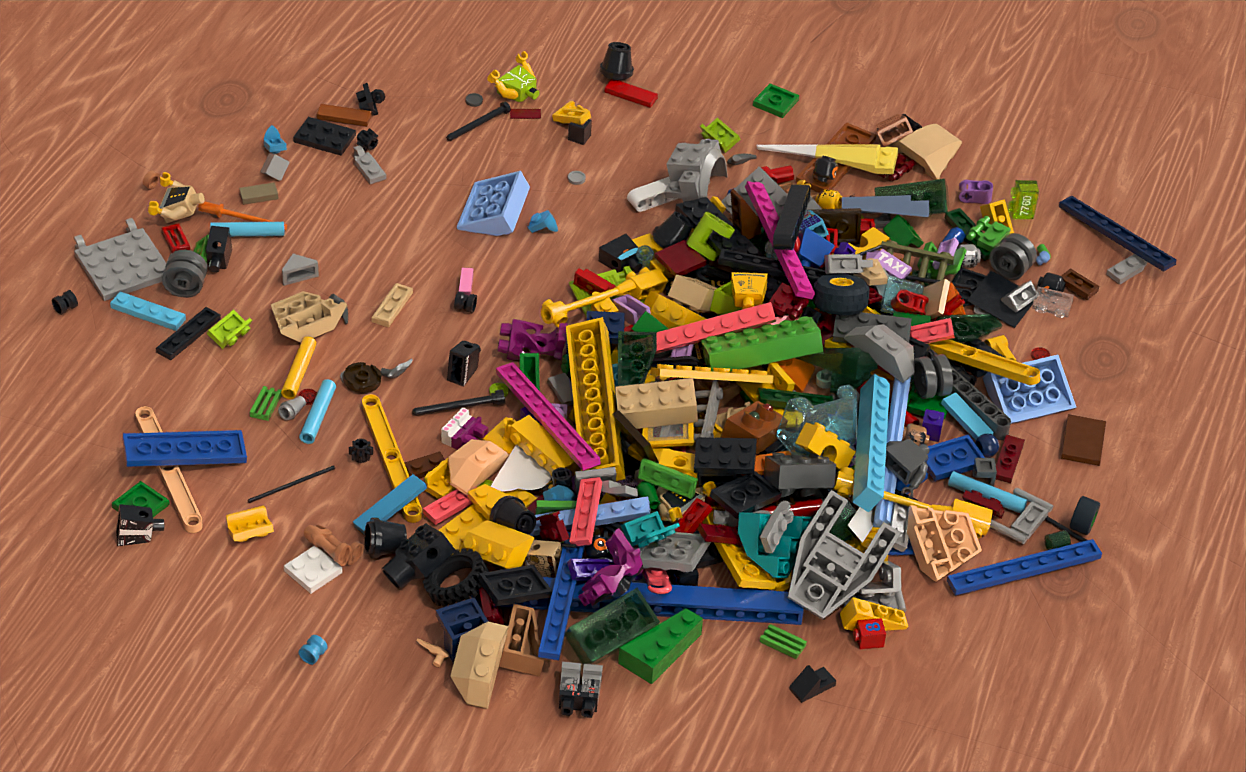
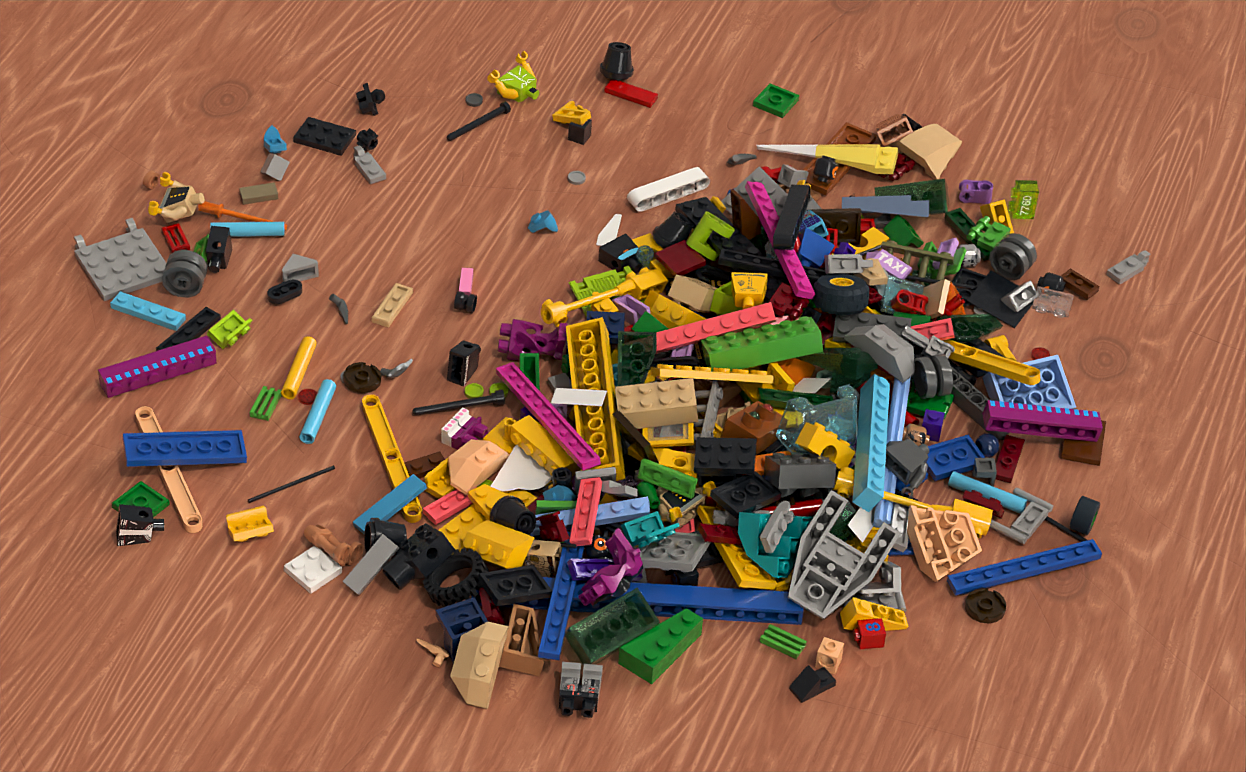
black wheel [51,290,78,315] -> none
tan wedge [271,291,347,343] -> none
light grey cone [278,396,306,420] -> none
dark azure wheel [298,635,328,665] -> none
dark orange tile [316,104,372,127] -> none
black gear [349,439,374,463] -> none
light blue slope [457,171,530,236] -> none
dark red sticker [510,109,541,119] -> none
red panel [573,268,616,295] -> none
coral plate [642,567,672,594] -> none
light grey piece [664,139,728,202] -> none
red plate [675,498,713,534] -> none
lime bracket [700,118,741,153] -> none
yellow head [815,189,842,209] -> none
medium azure tile [941,392,994,440] -> none
blue cone [942,227,965,245] -> none
medium blue arm [1036,244,1051,265] -> none
clear green gear [1044,530,1071,550] -> none
dark blue tile [1059,196,1177,272] -> none
none -> magenta brick [98,336,217,398]
none -> black plate [267,279,302,305]
none -> light grey tile [343,534,399,595]
none -> lime piece [464,383,484,399]
none -> white sticker [551,388,607,406]
none -> white sticker [596,214,622,246]
none -> light grey panel [777,164,809,187]
none -> white sticker [793,378,831,393]
none -> light nougat brick [815,637,844,674]
none -> light grey connector [901,326,955,359]
none -> dark brown tile [965,588,1006,624]
none -> magenta brick [982,400,1103,442]

